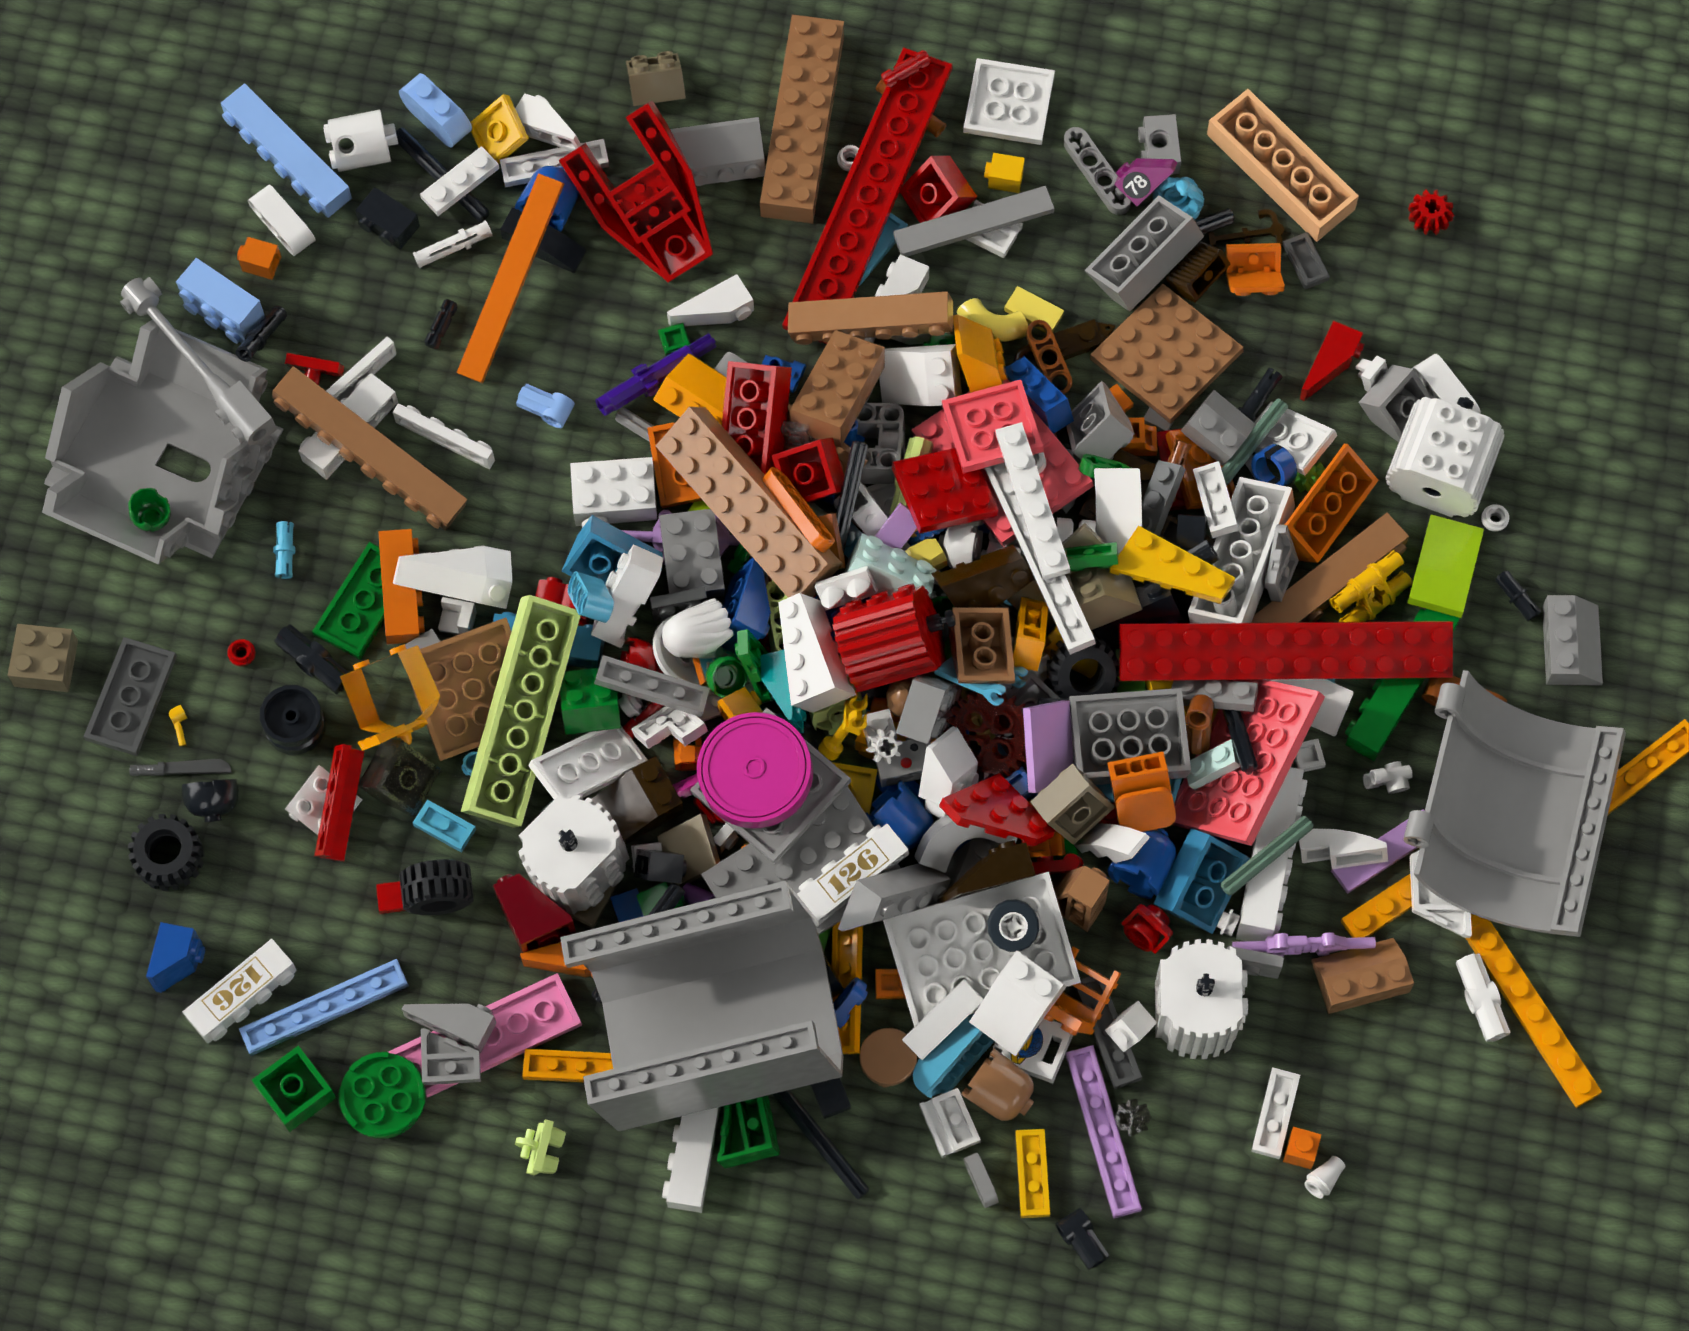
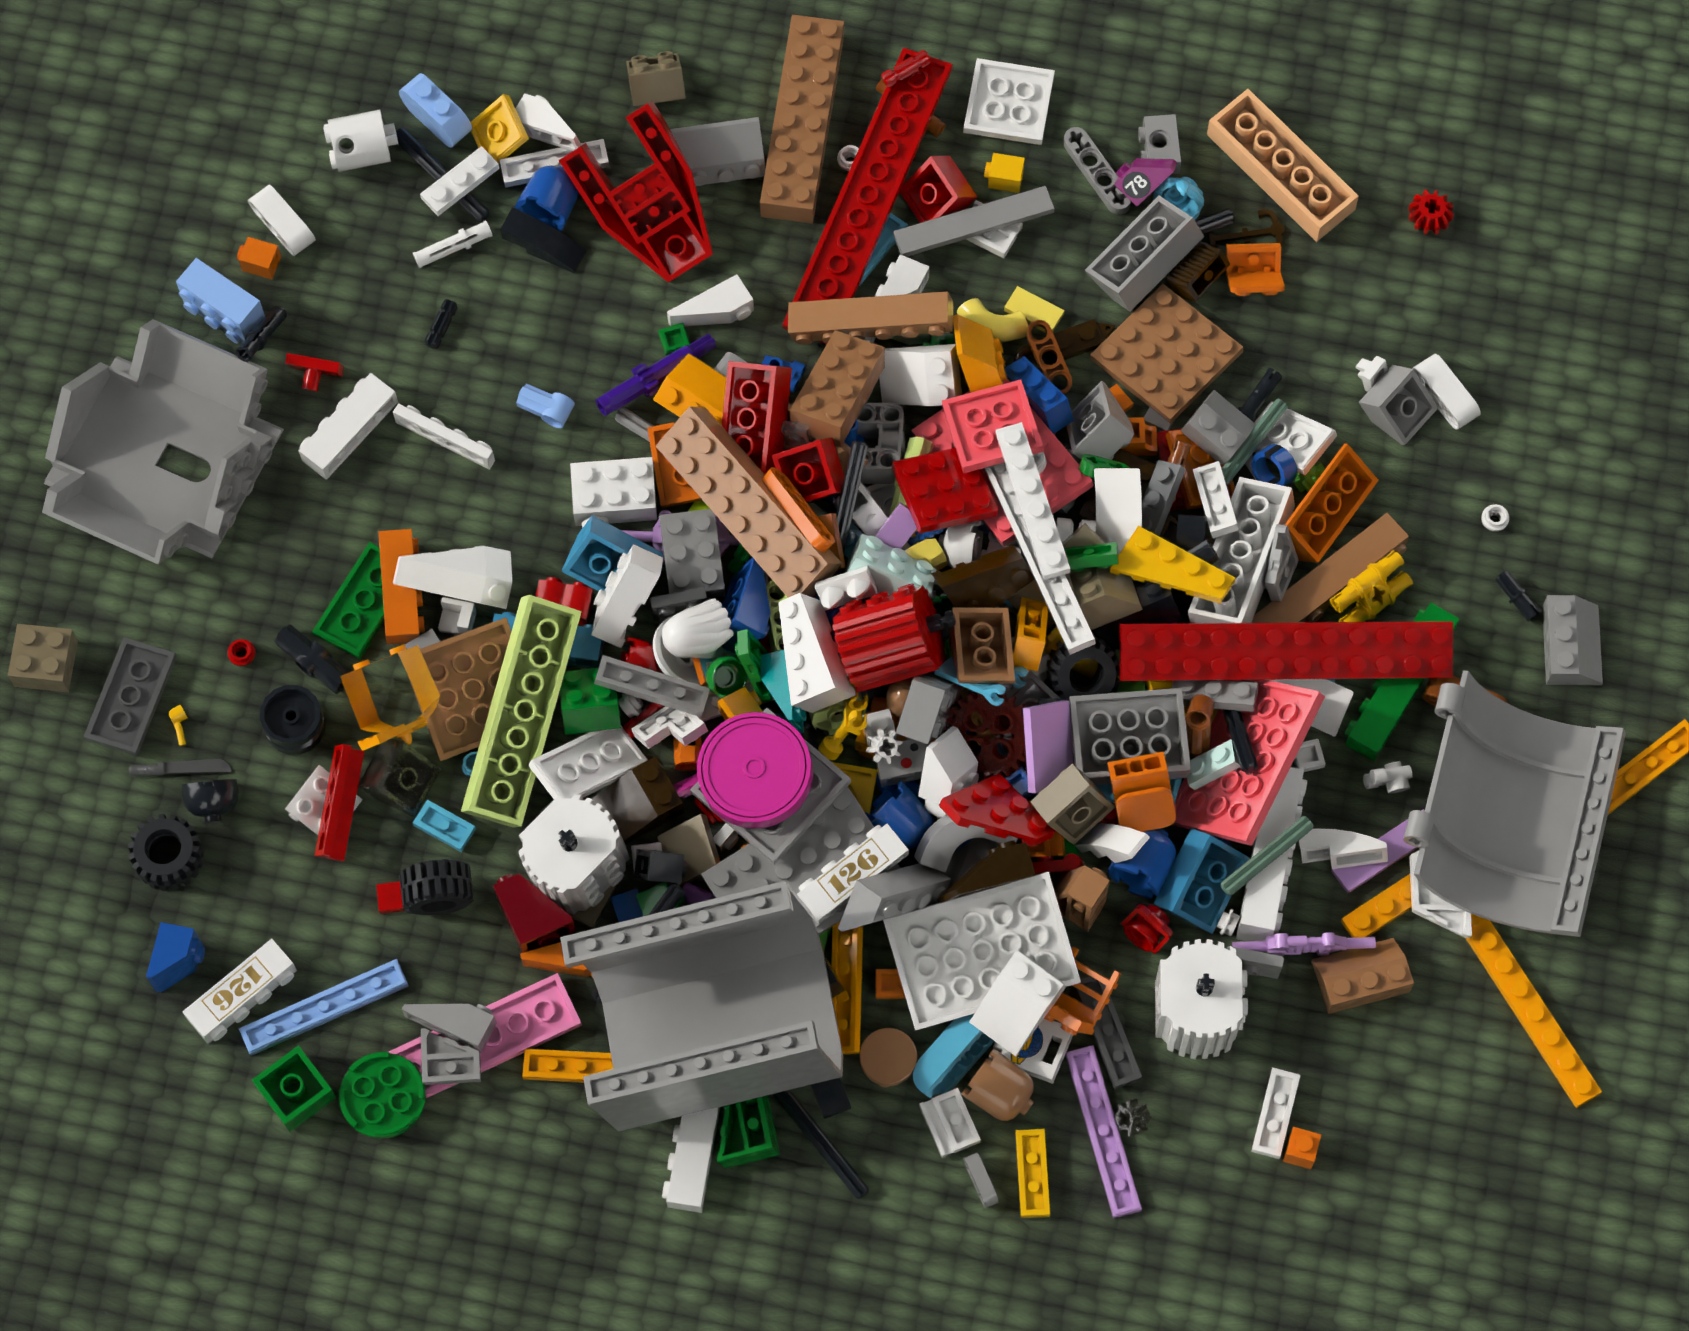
light grey bar [120,277,277,445] -> none
green hair [128,488,171,532] -> none
light blue brick [221,83,352,218] -> none
medium nougat brick [272,366,467,531] -> none
medium azure pin [273,521,296,579] -> none
white tile [326,337,397,401] -> none
black brick [355,187,420,250] -> none
orange tile [457,173,565,384] -> none
yellowish green hips [515,1120,566,1176] -> none
medium azure beam [568,571,614,623] -> none
blue plate [833,977,868,1028] -> none
white tile [902,979,983,1060] -> none
black wheel [987,899,1039,952] -> none
black piece [1055,1208,1109,1271] -> none
white brick [1105,1001,1157,1052] -> none
dark grey tile [1282,232,1330,290] -> none
red slope [1300,321,1365,401] -> none
white cone [1304,1156,1345,1199] -> none
white piece [1386,397,1505,517] -> none
lime tile [1408,514,1484,618] -> none
white piece [1456,953,1510,1042] -> none

